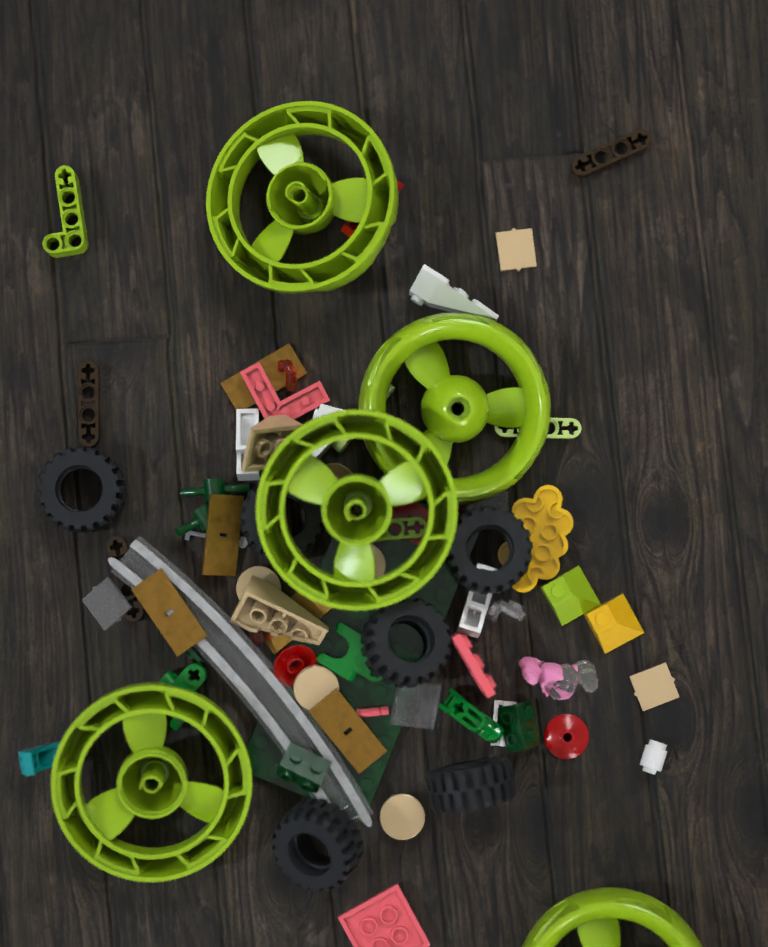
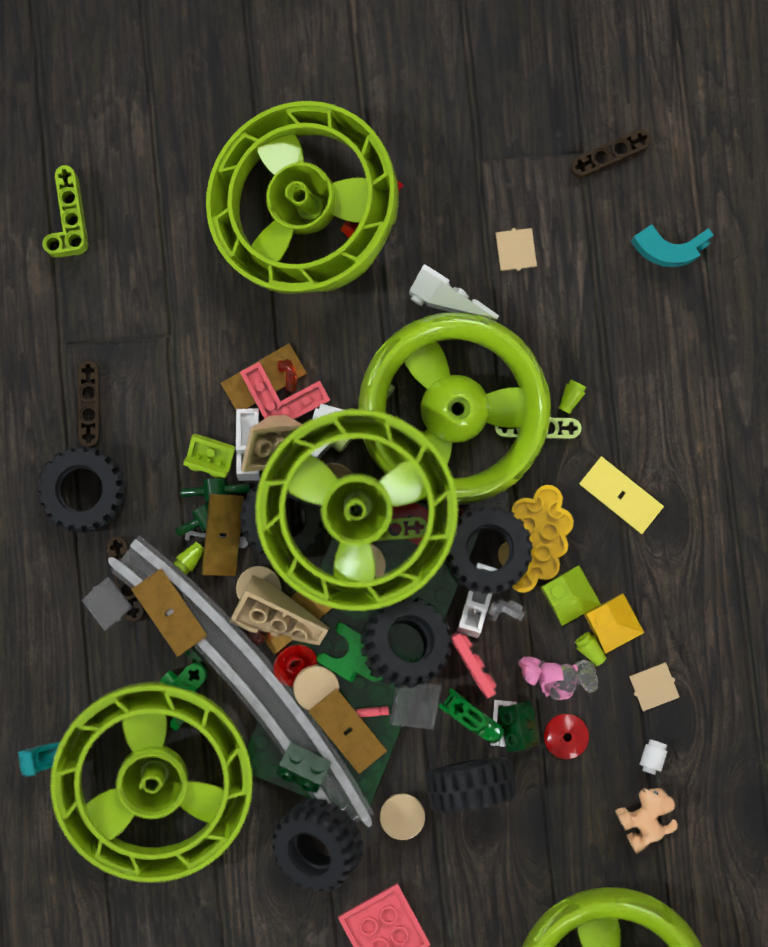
none -> lime cone [173,542,204,575]
none -> lime bracket [183,434,236,478]
none -> lime cone [558,379,586,414]
none -> lime cone [575,632,606,666]
none -> light yellow piece [579,456,664,534]
none -> light nougat animal [615,788,678,854]
none -> teal arch [631,224,714,267]

